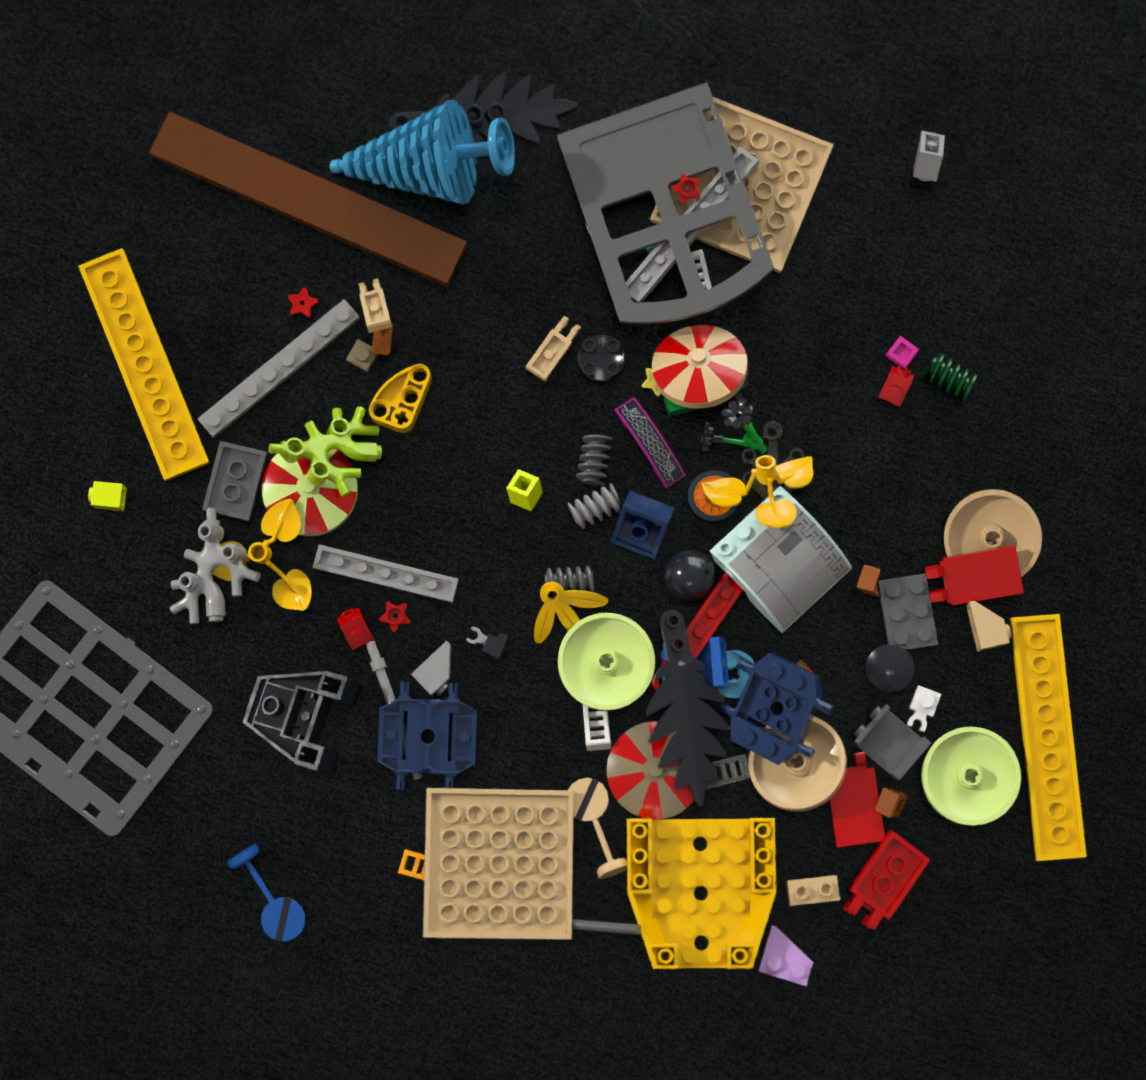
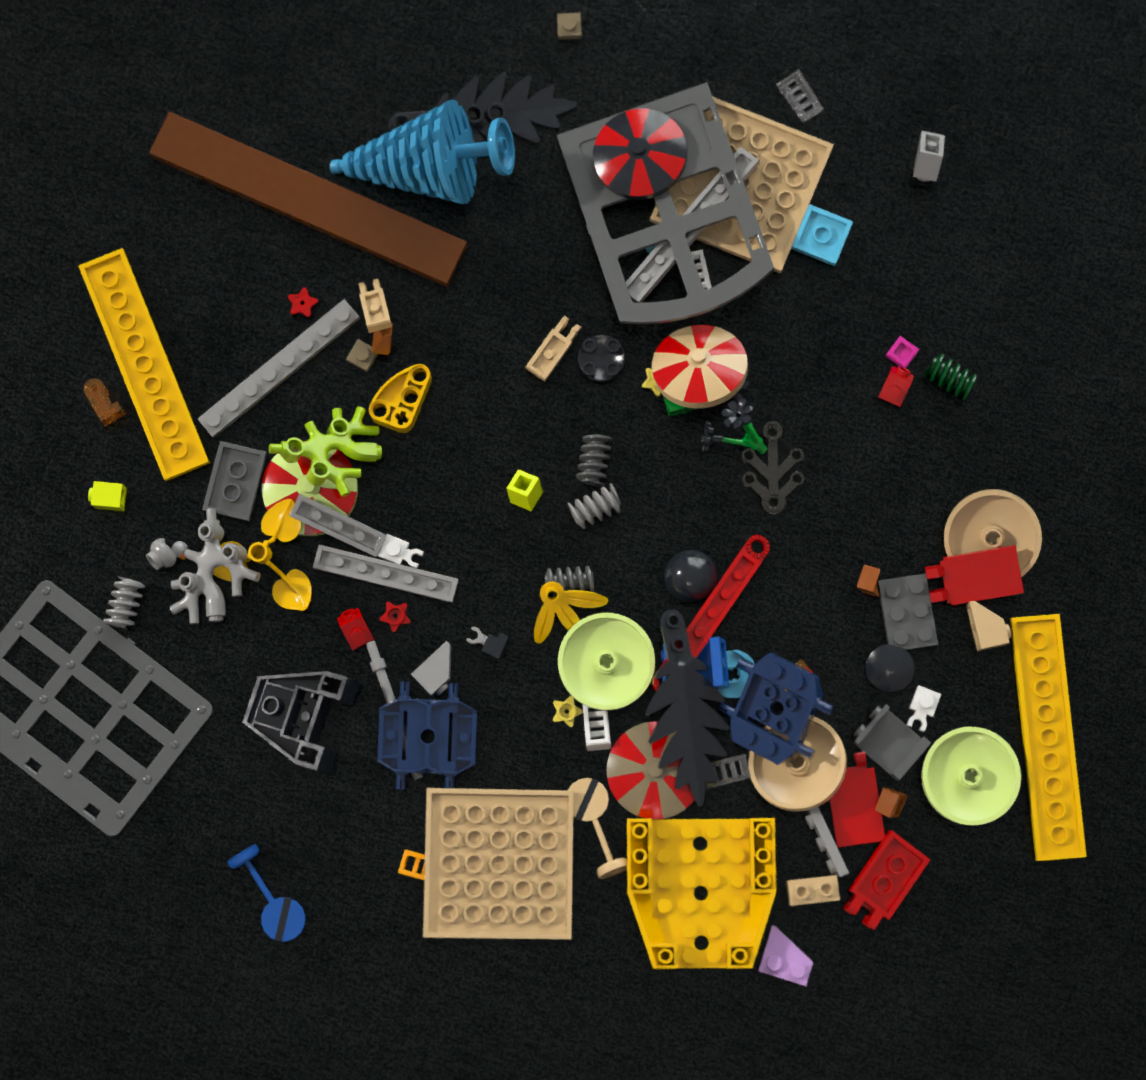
dark grey bar [572,919,641,935] -> none
dark blue slope [610,490,675,560] -> none
slope [614,397,686,489] -> none
red plate [671,173,701,204] -> none
wheel [688,470,739,522] -> none
yellow plant [702,455,813,528] -> none
light grey slope [710,486,852,633] -> none
none -> clear orange leg [84,378,126,426]
none -> light grey piece [103,577,145,630]
none -> light grey animal [146,538,188,570]
none -> light grey plate [289,493,387,557]
none -> white plate [378,534,424,569]
none -> light yellow plate [553,696,583,727]
none -> dark tan plate [557,13,581,39]
none -> dish [593,109,688,200]
none -> clear slope [776,70,824,122]
none -> medium azure plate [791,204,853,266]
none -> light grey plate [805,807,849,877]

